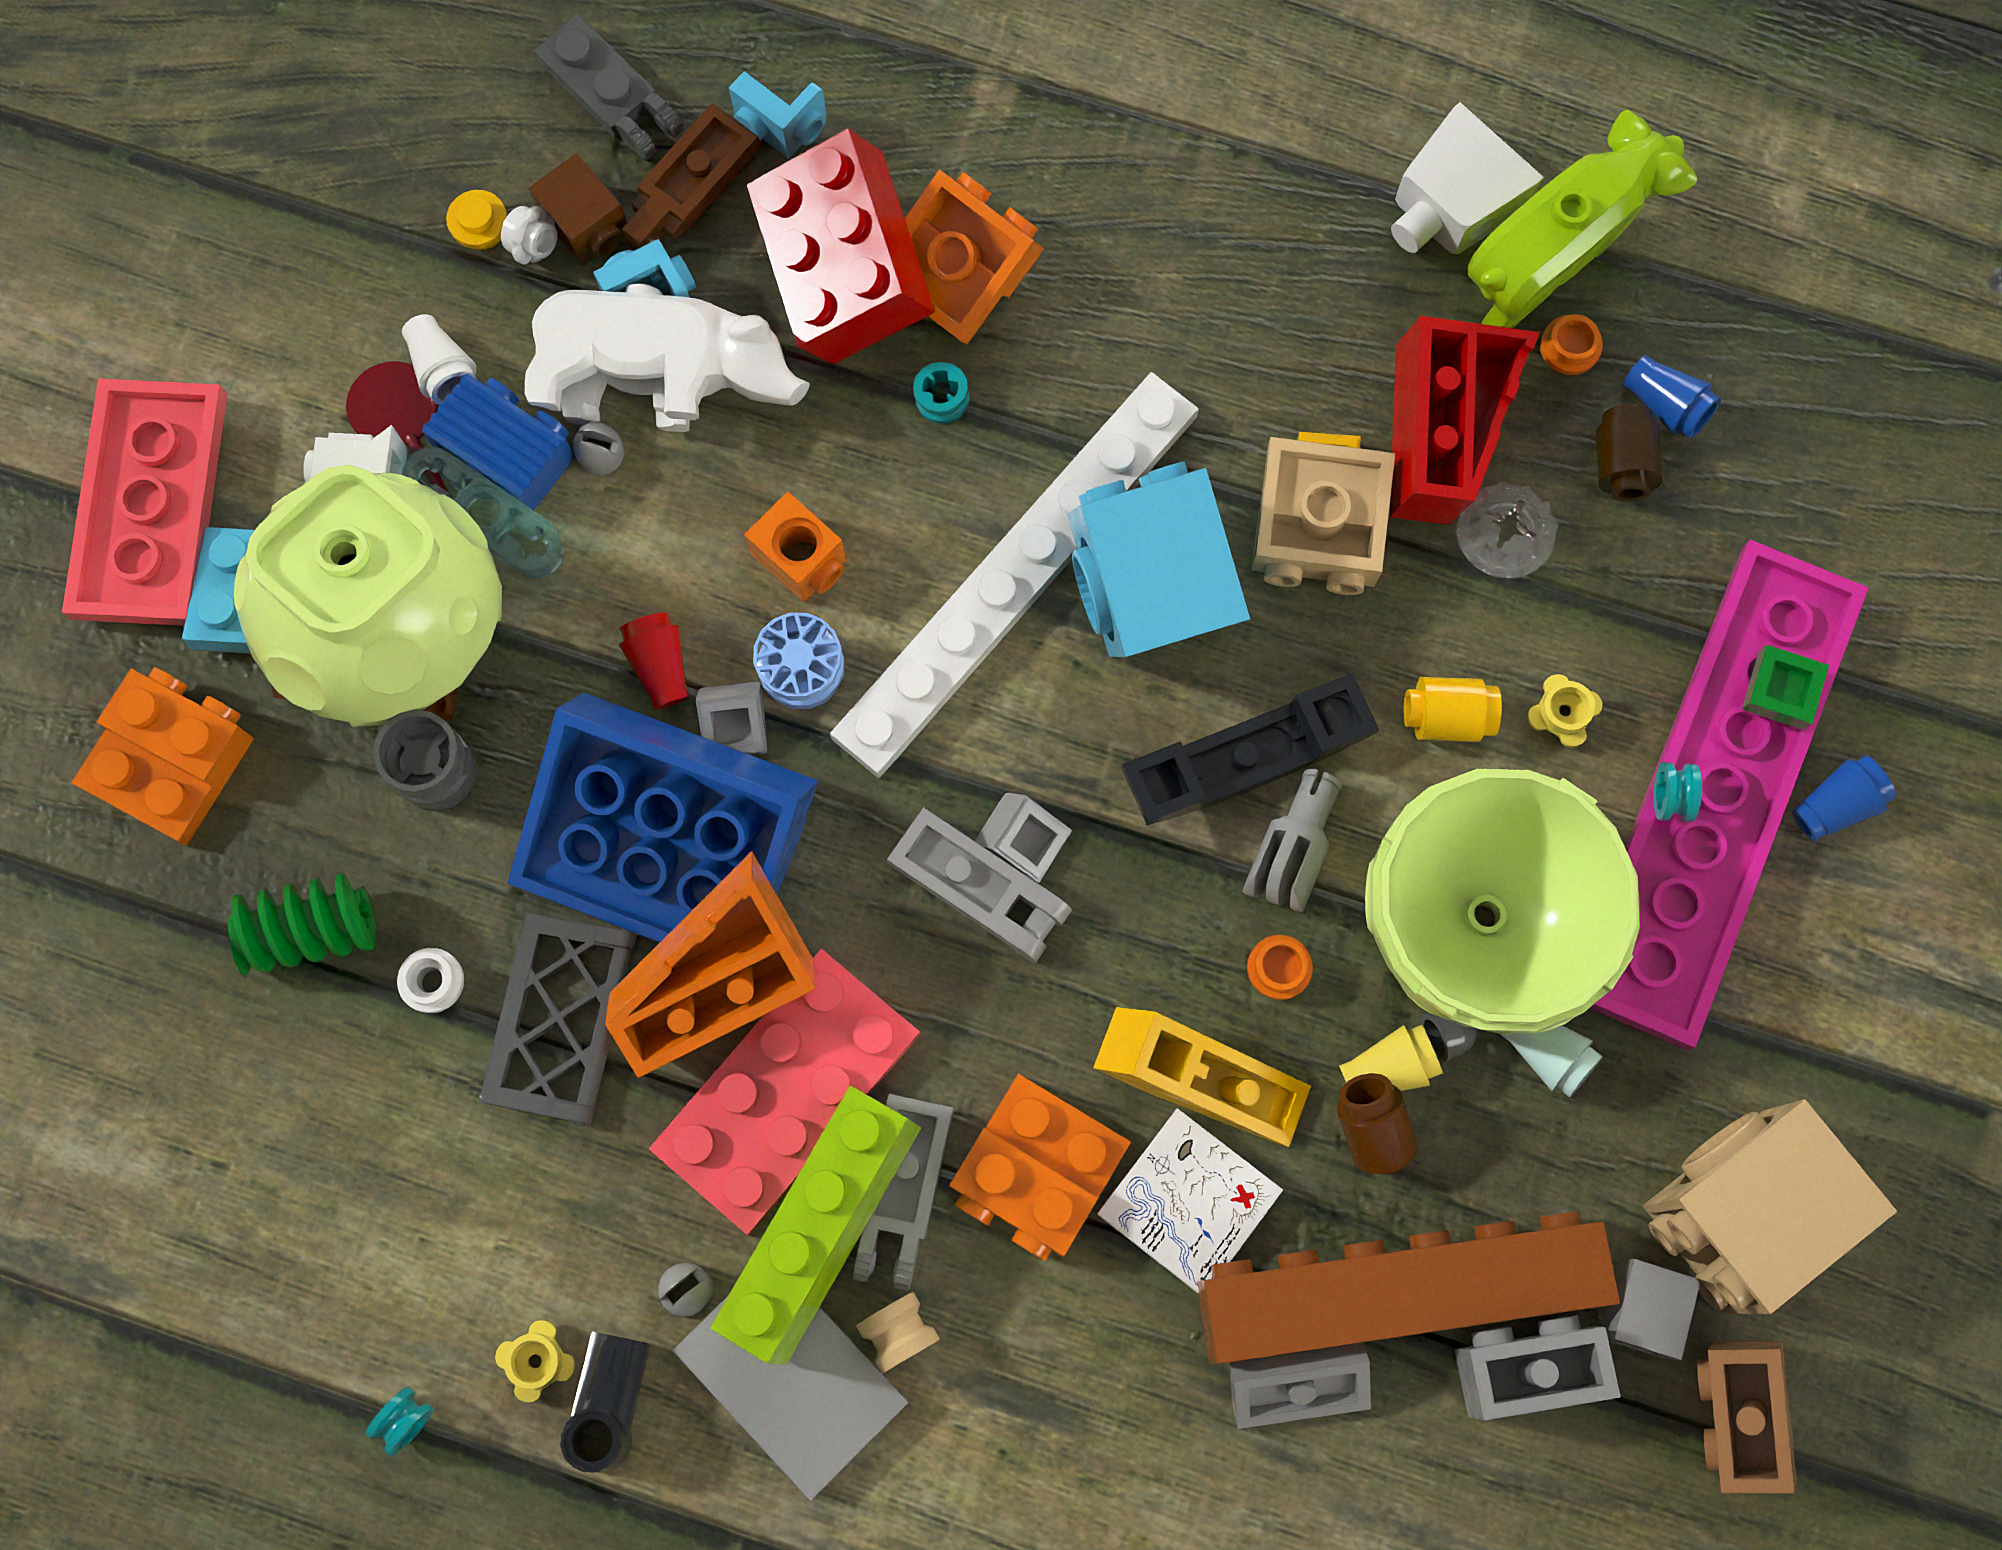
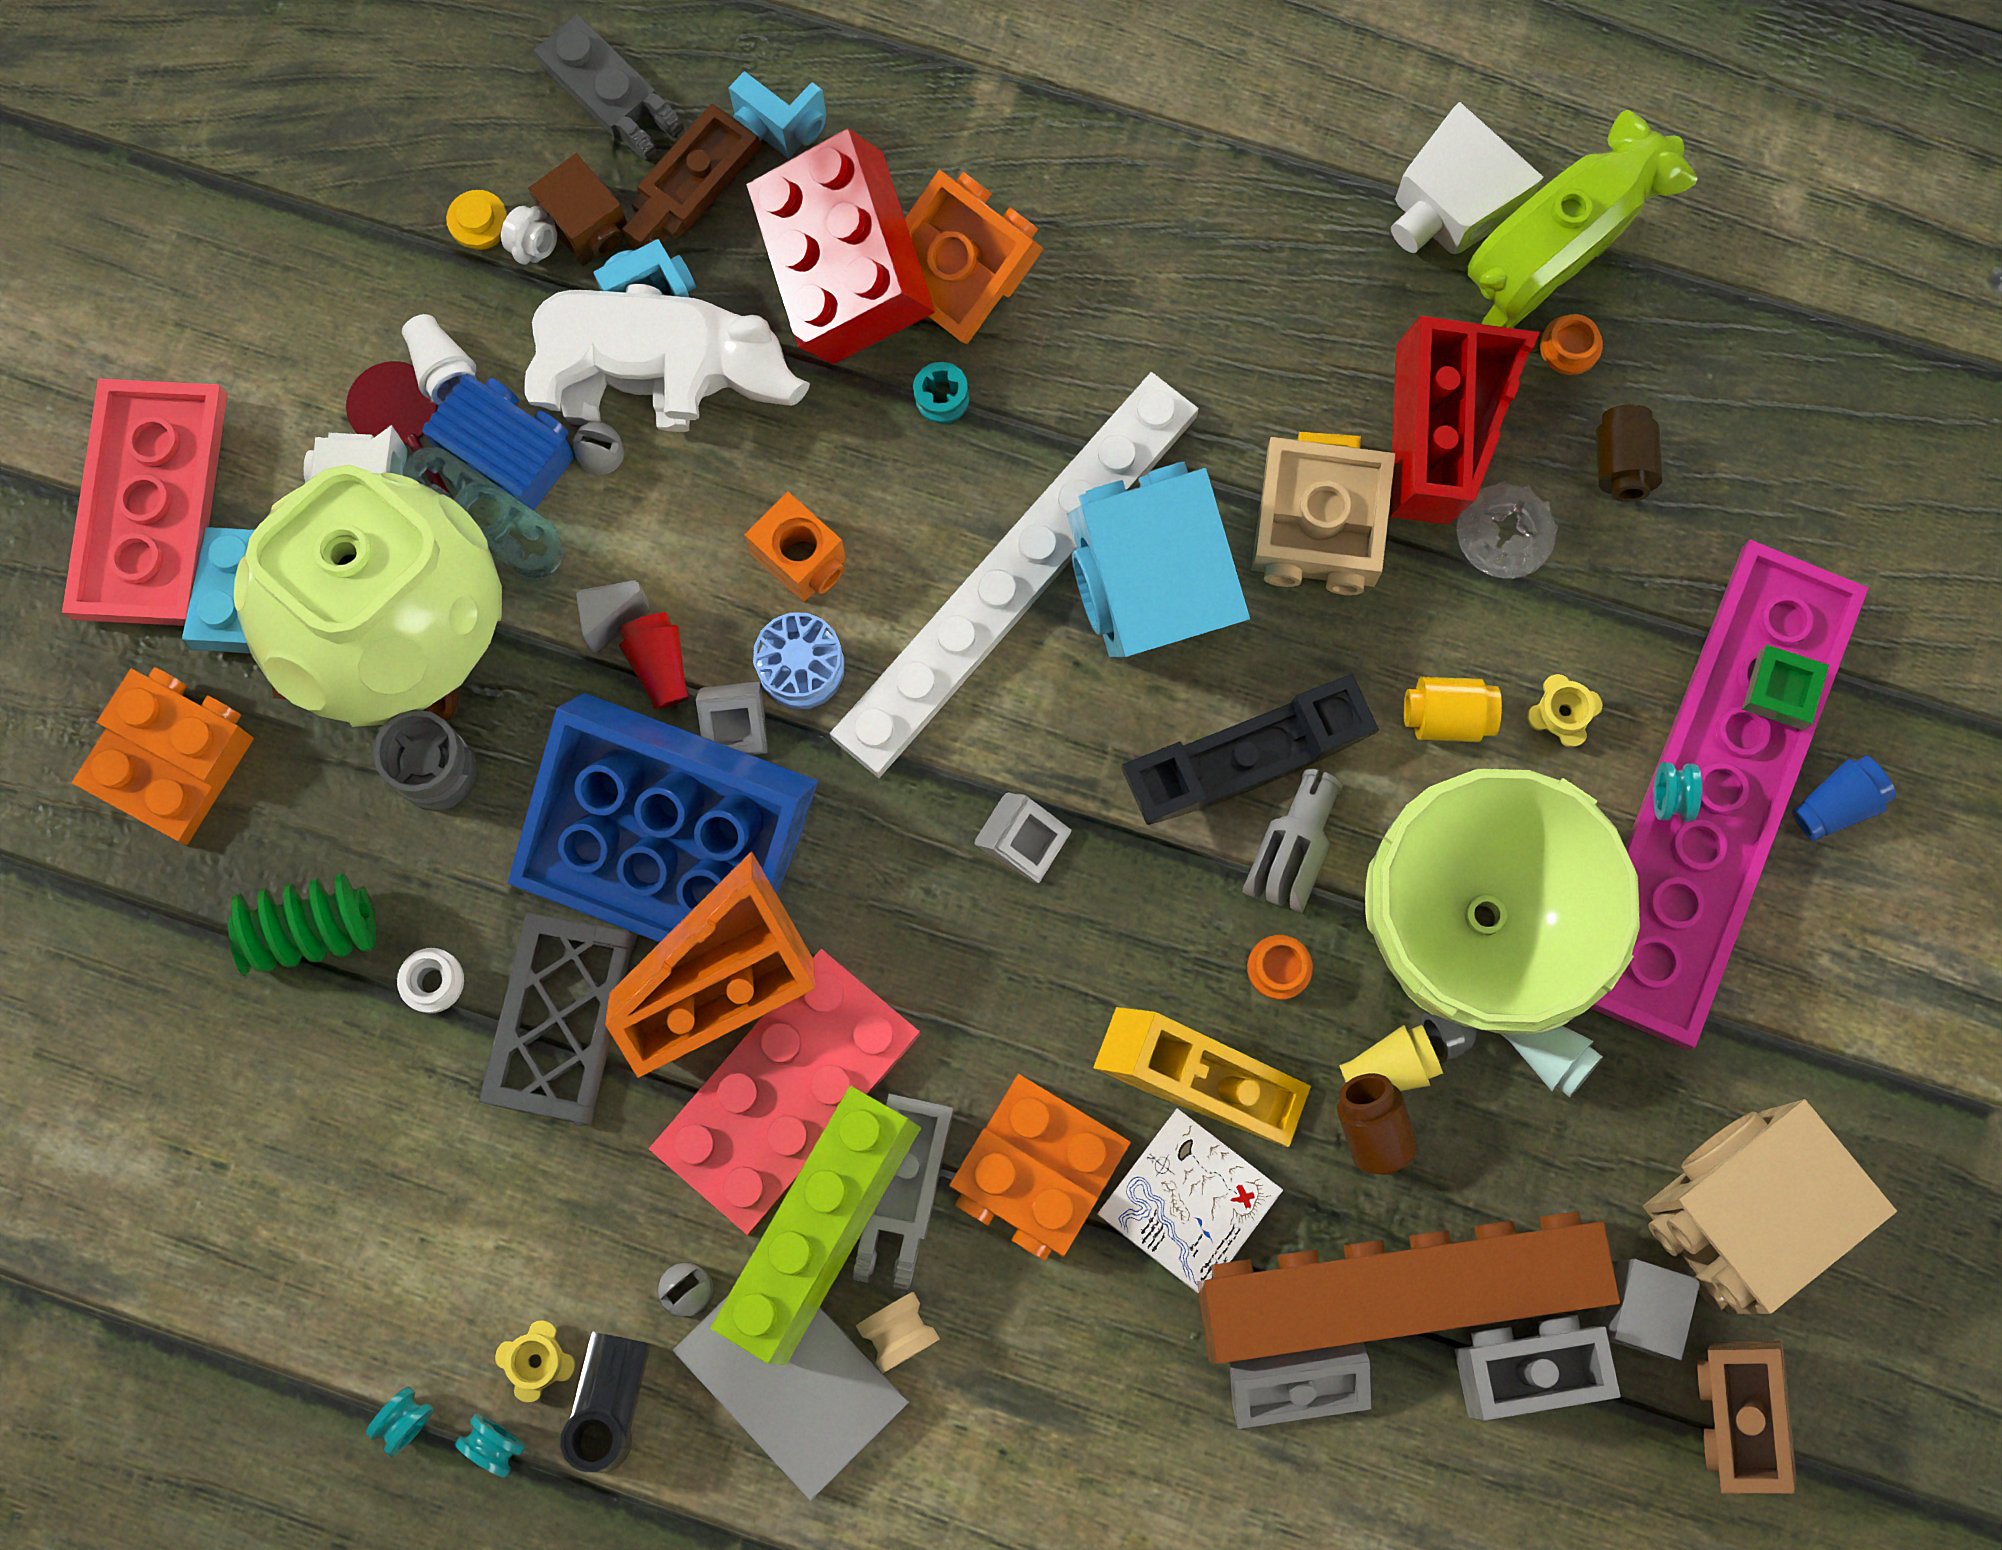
light grey plate [887,807,1072,963] -> none
blue cone [1623,355,1721,439] -> none
none -> teal bush [455,1414,526,1477]
none -> light grey slope [576,580,650,652]

